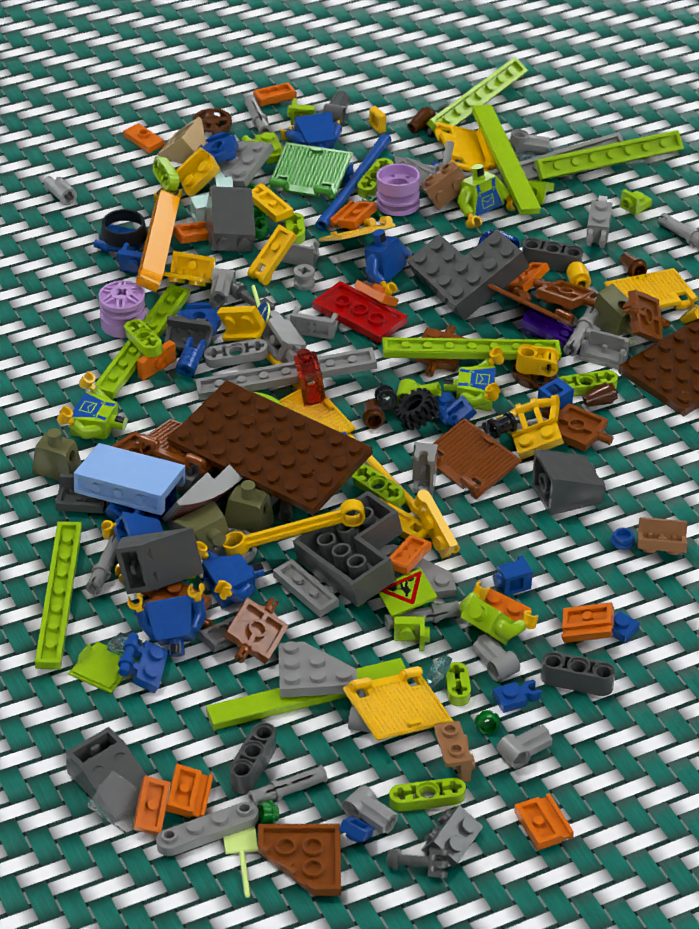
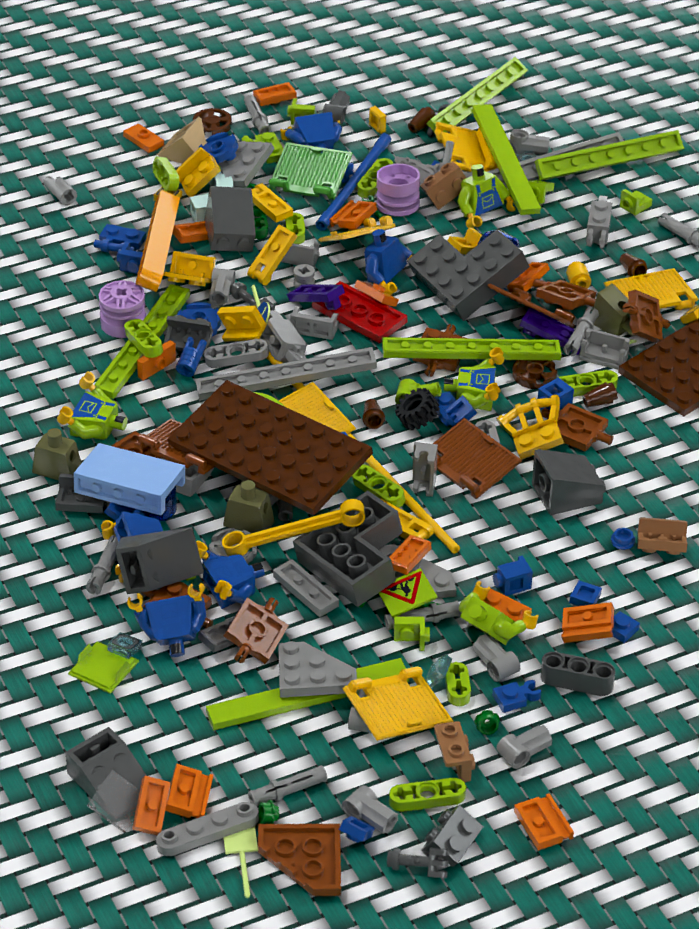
lime plate [35,521,82,670] -> none
black tyre [101,209,147,248] -> none
blue plate [118,633,168,693] -> none
light grey slope [162,465,243,522] -> none
olive torso [174,501,230,549] -> none
dark grey beam [230,722,276,795] -> none
clear red torso [294,349,326,407] -> none
black bush [374,385,397,410] -> none
yellow plate [410,490,458,559] -> none
black bush [487,412,517,439] -> none
yellow piece [515,344,560,377] -> none
dark grey beam [522,237,583,273] -> none
none -> dark purple hinge [287,285,345,310]
none -> yellow bracket [447,227,484,256]
none -> blue plate [569,581,602,606]

